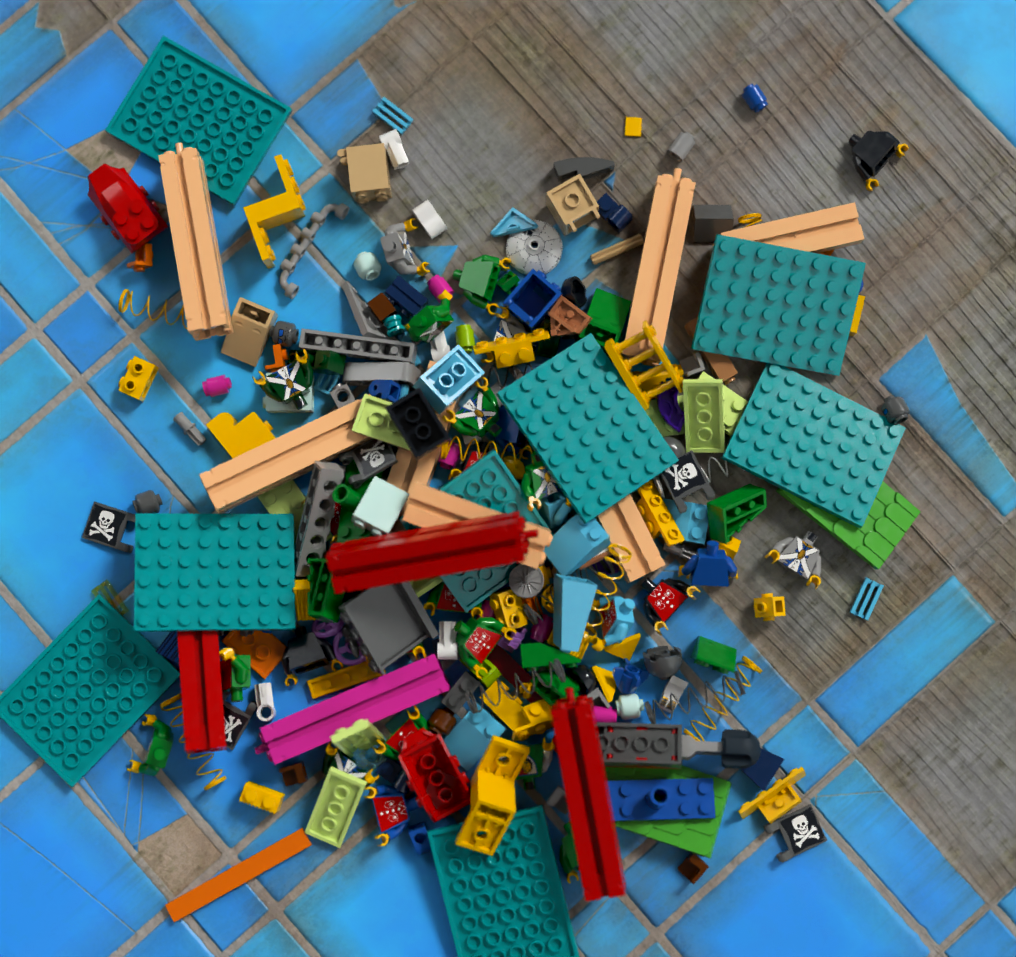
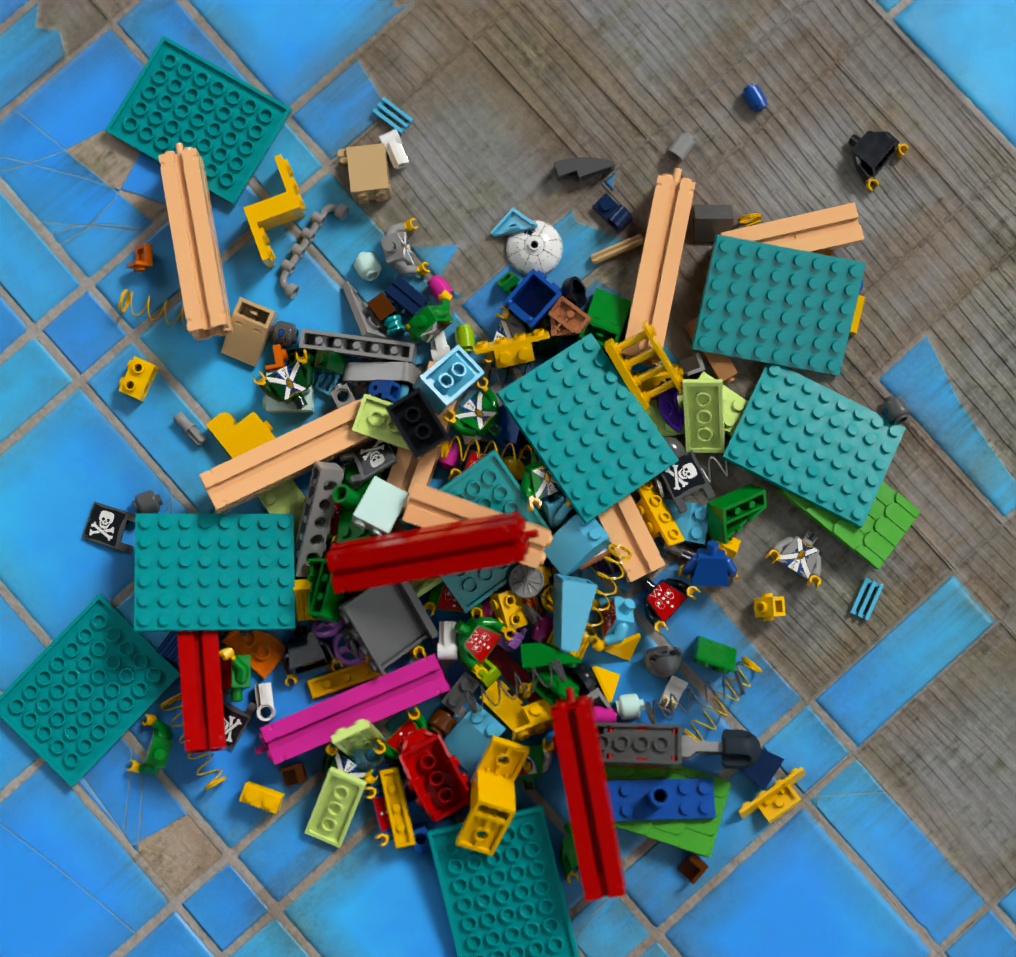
red slope [87,163,168,253] -> none
tile [91,580,129,615] -> none
orange tile [165,827,312,922] -> none
dark pink brick [202,374,232,397] -> none
white axle [412,199,447,239] -> none
green torso [453,255,511,315] -> none
tan container [546,174,601,236] -> none
light grey panel [547,785,569,814] -> none
blue brick [612,658,650,695] -> none
yellow piece [625,117,642,137] -> none
flag [763,804,827,862] -> none
none -> yellow tile [379,766,416,849]

